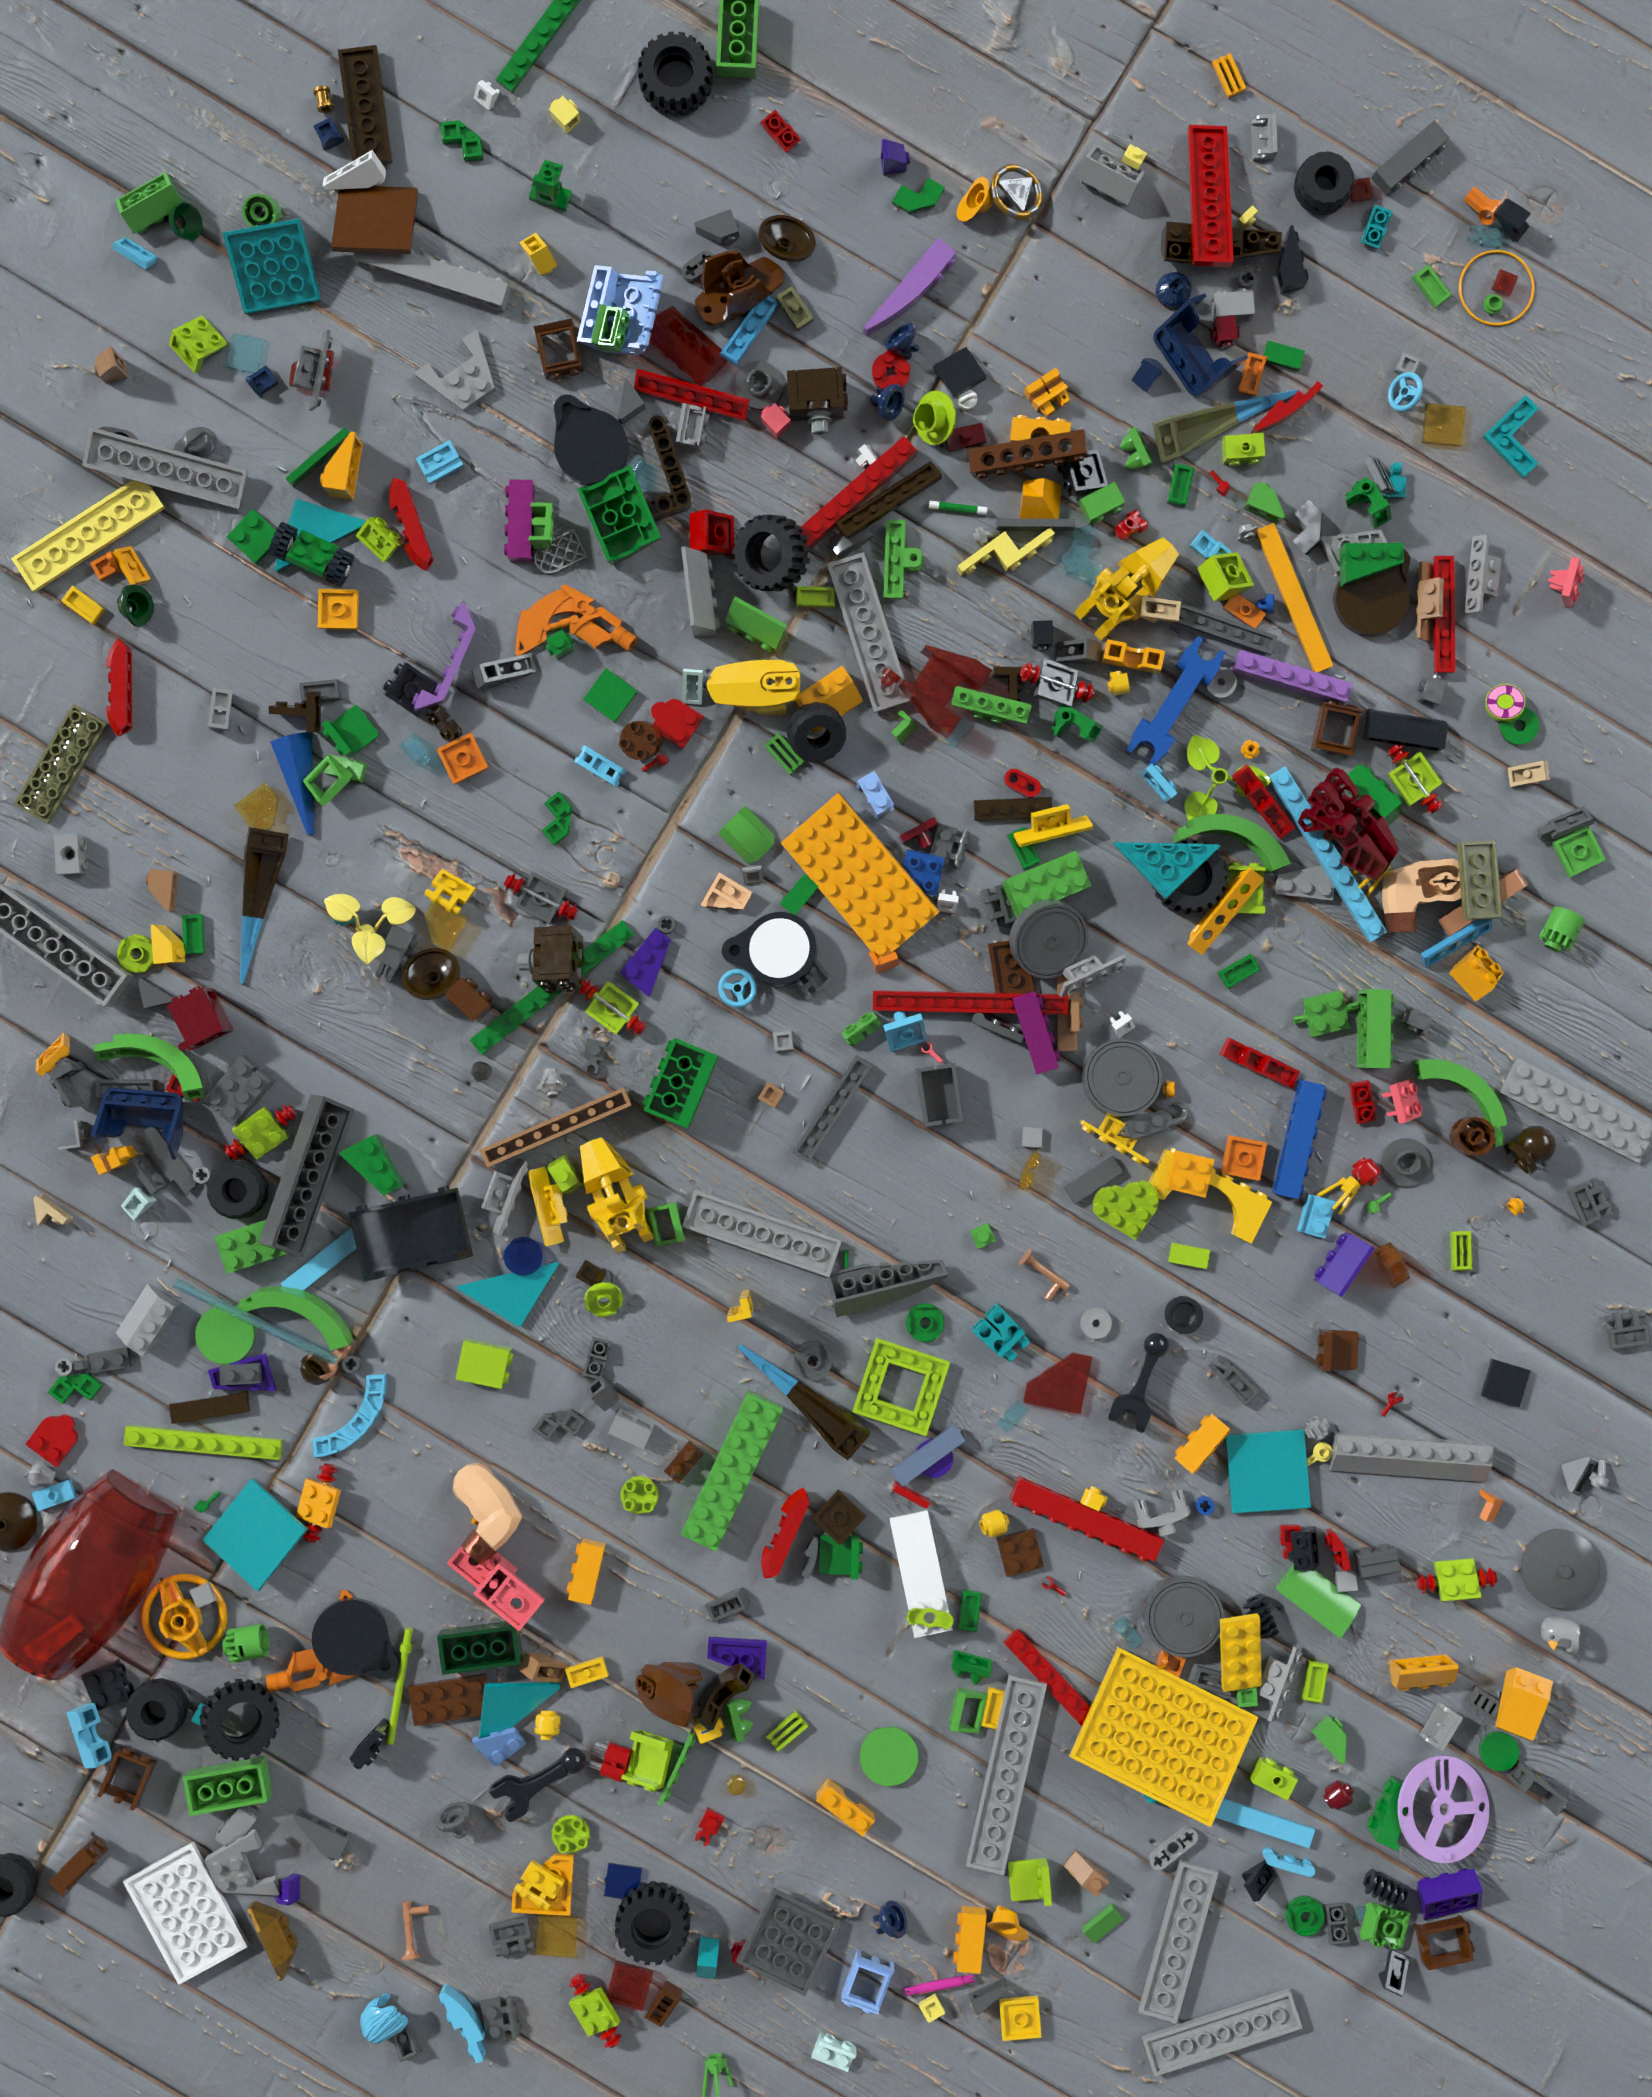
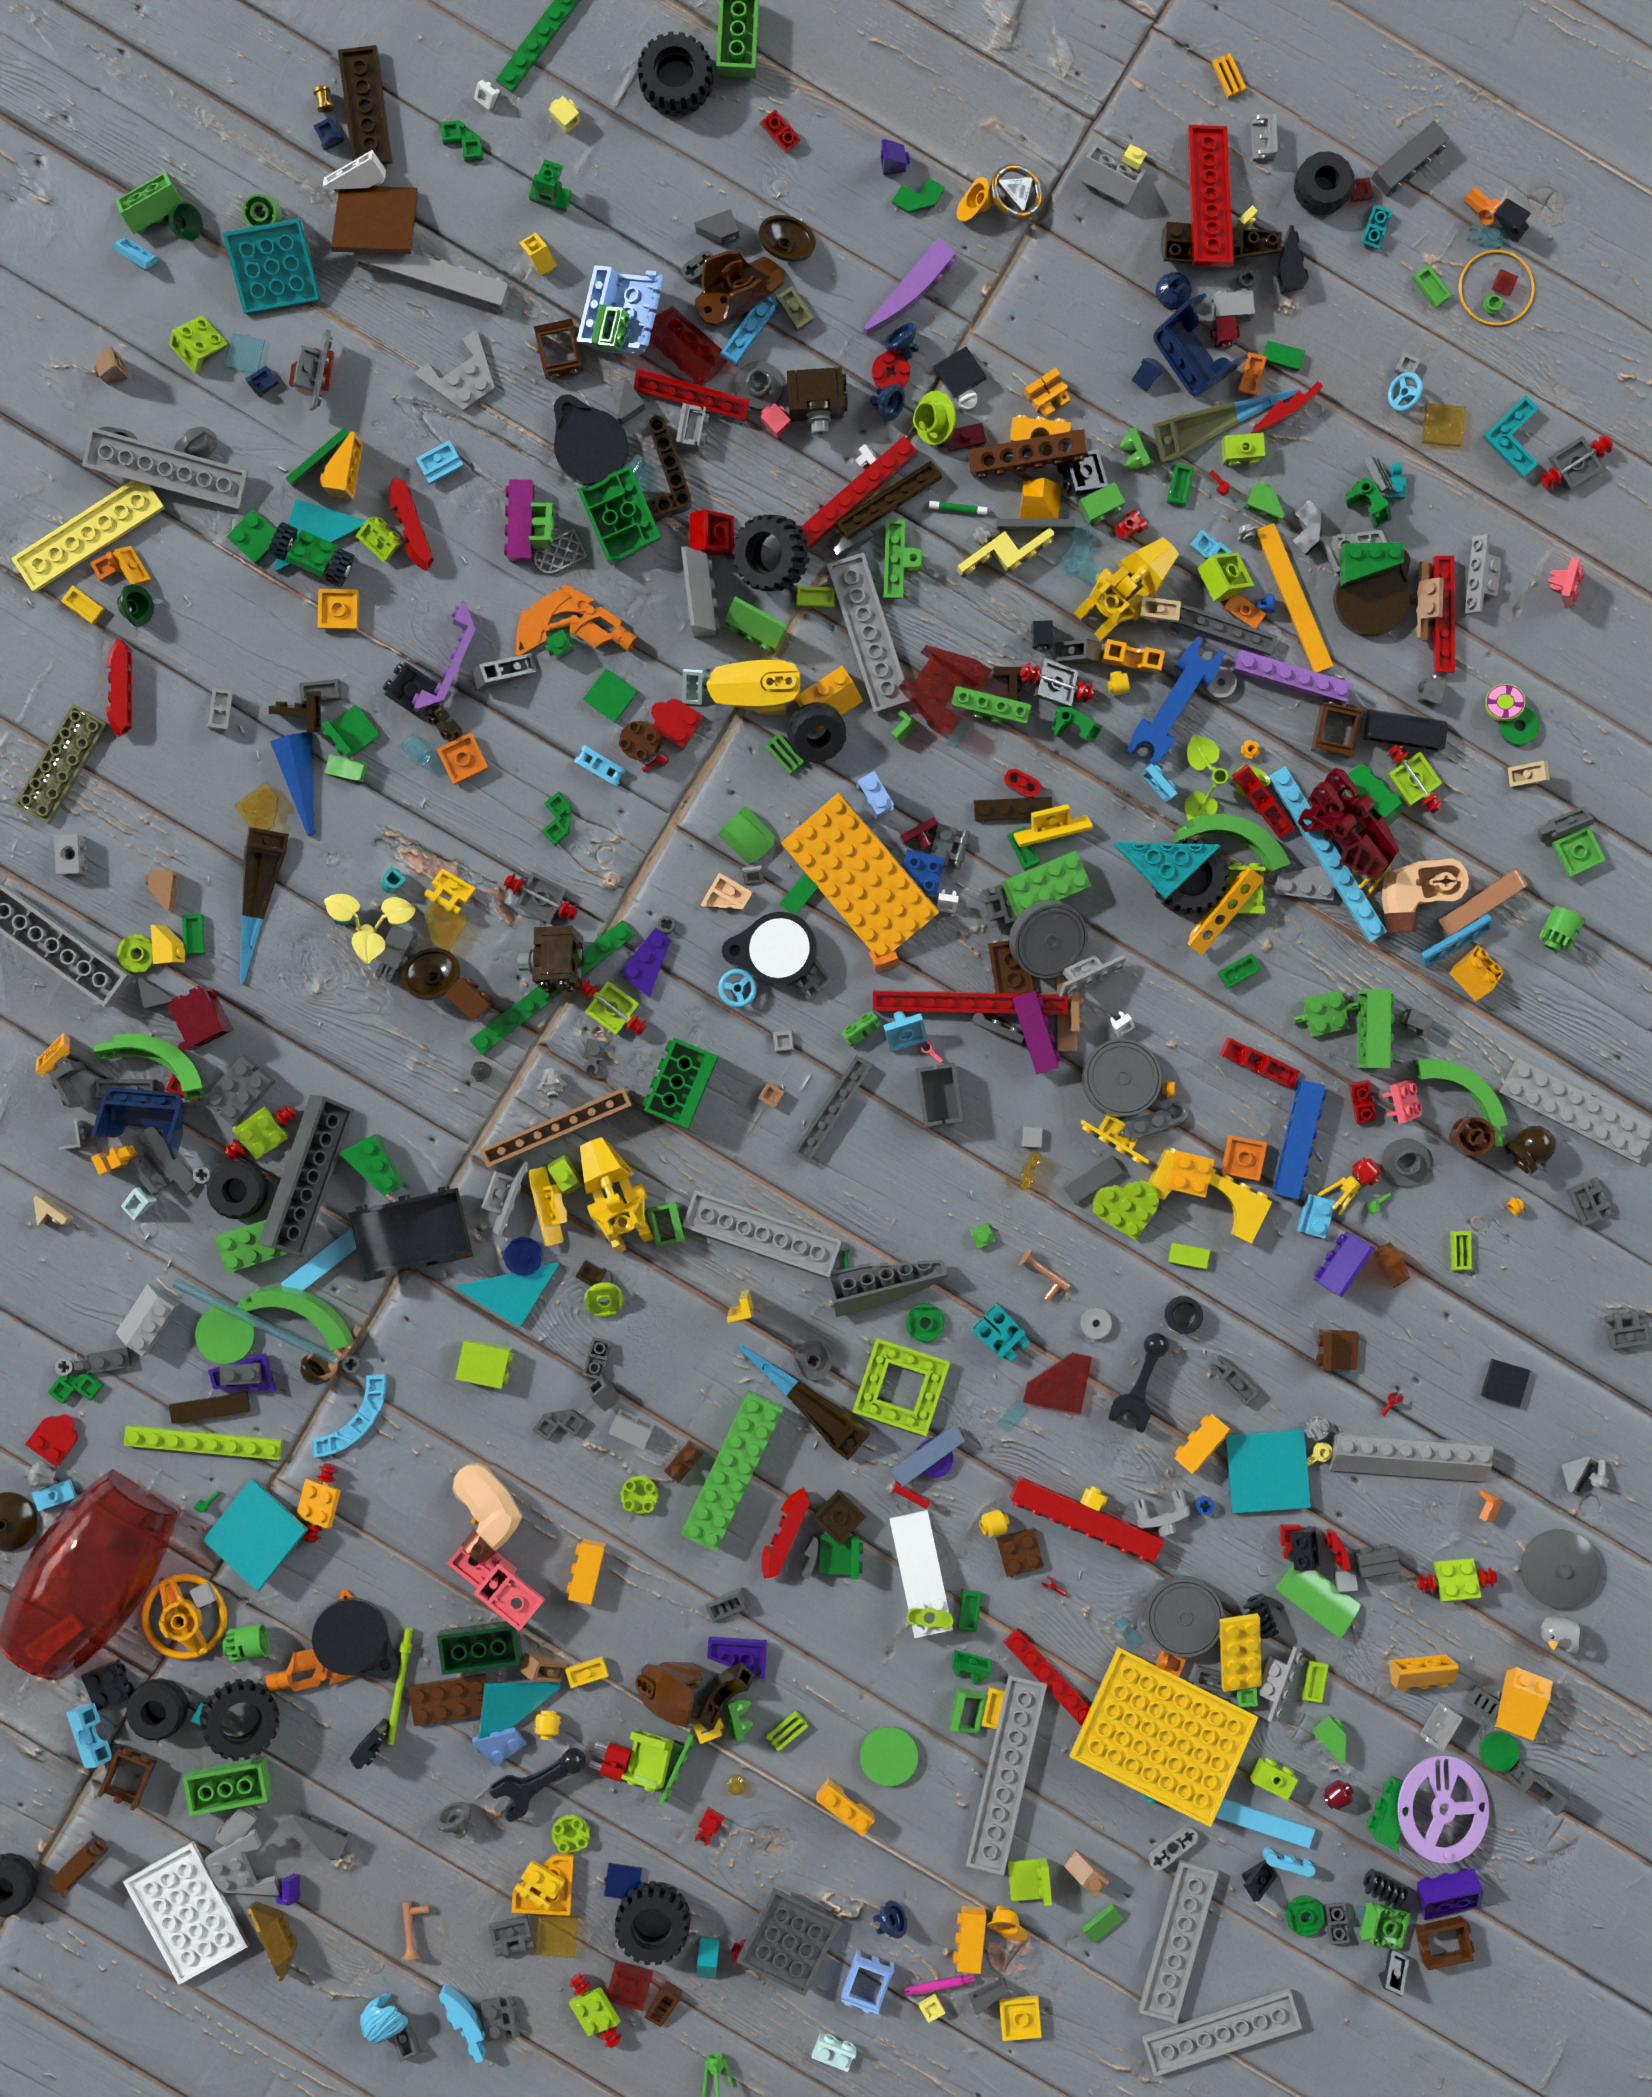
bright green tile [303,754,353,807] -> none
clear red tile [881,667,901,687] -> none
olive tile [1457,840,1502,921] -> none
none -> teal plate [380,866,406,893]
none -> dark grey plate [1540,435,1613,491]

